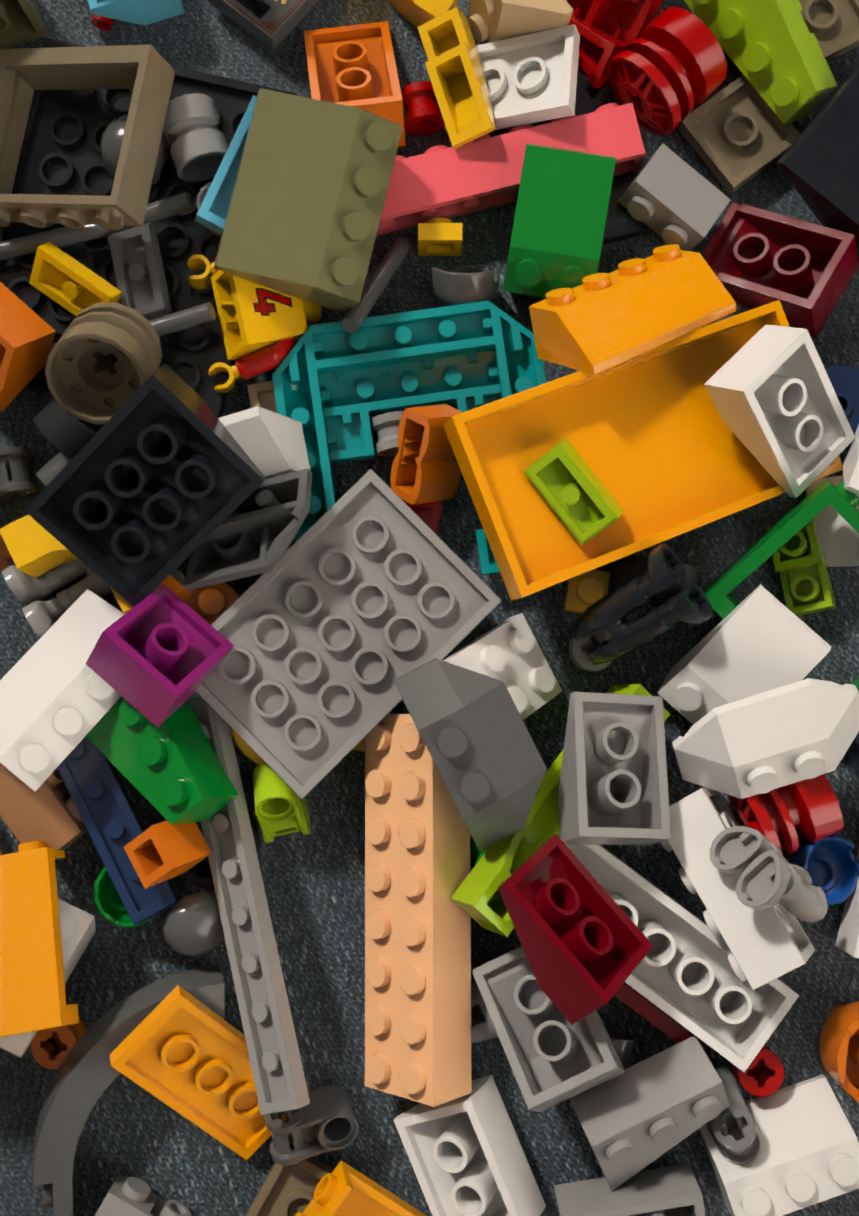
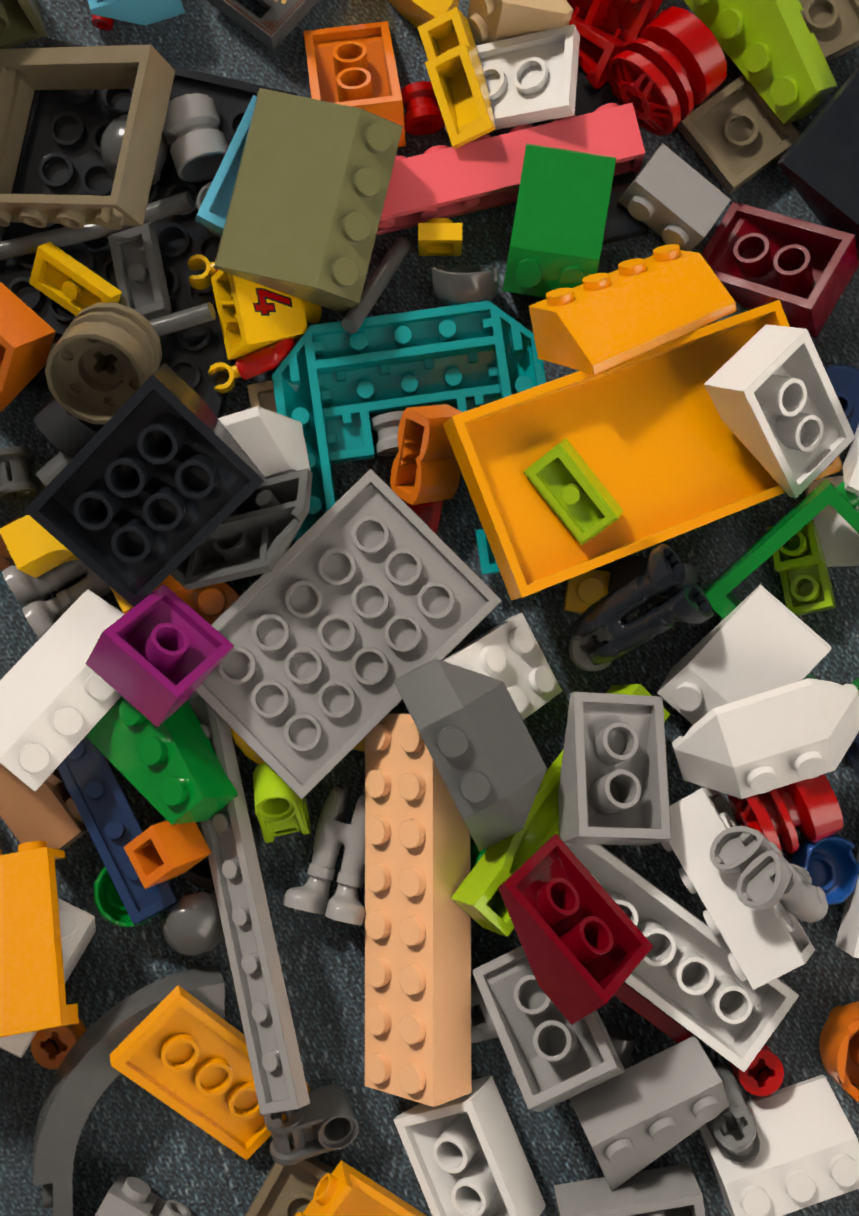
none -> light grey piece [282,786,366,926]

